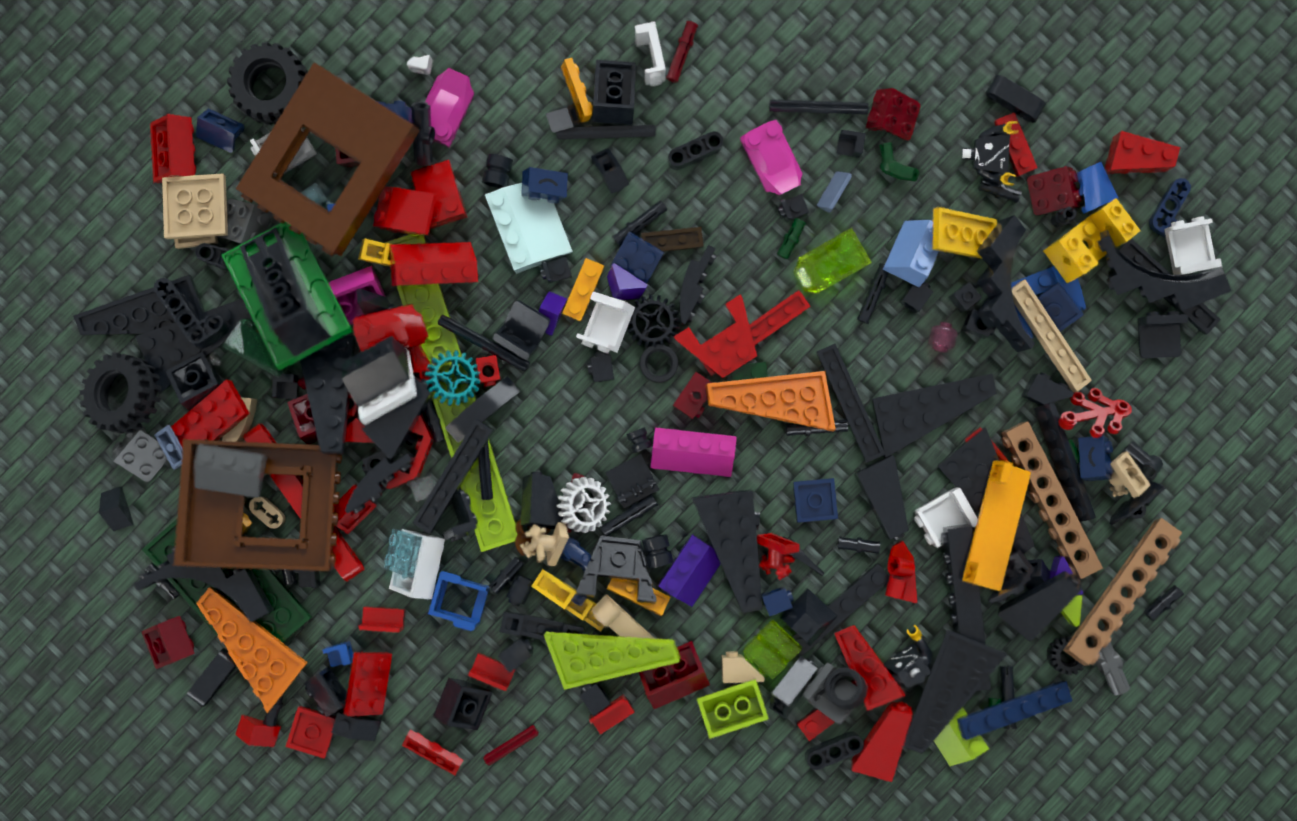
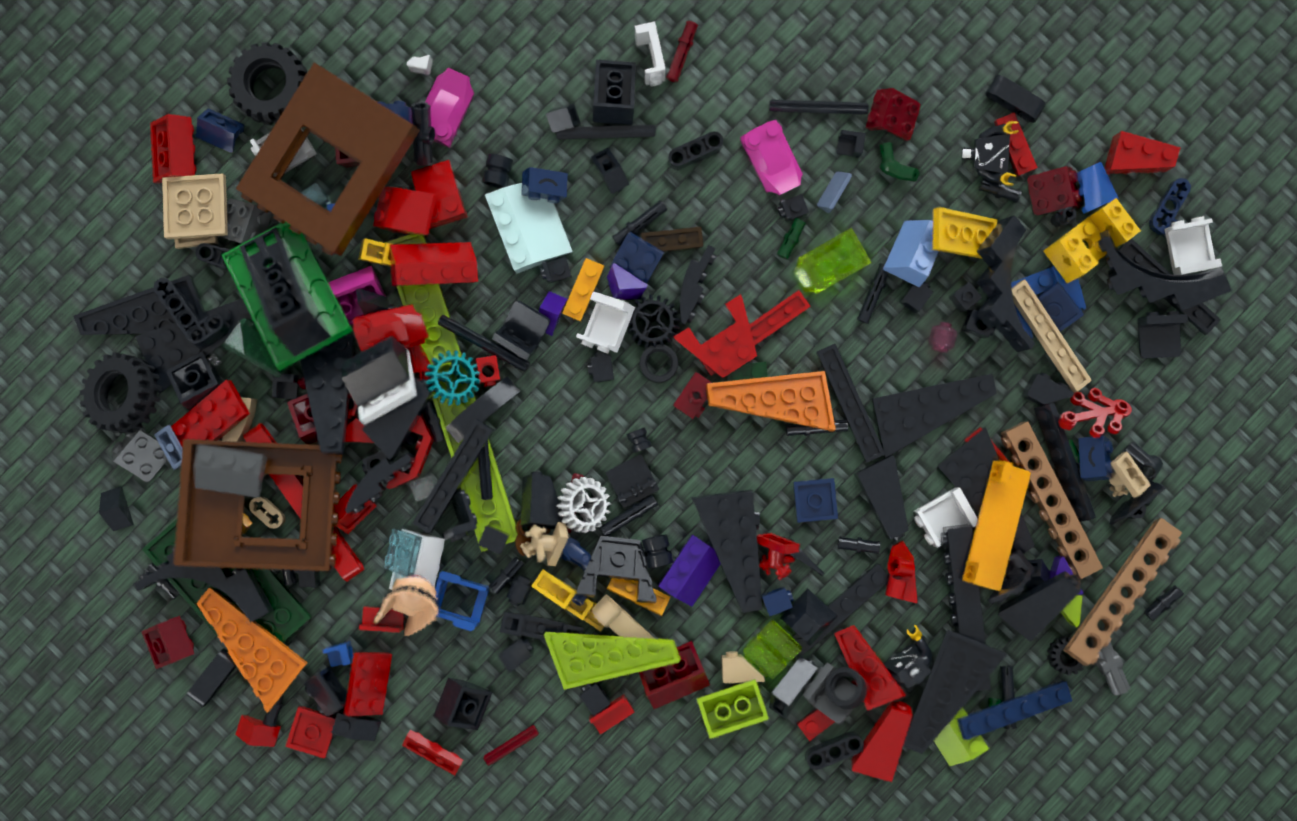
red panel [468,653,516,691] -> none
light orange plate [561,58,593,123] -> none
dark pink slope [651,428,737,477] -> none
none -> light nougat piece [373,575,439,636]
none -> black panel [478,525,511,554]

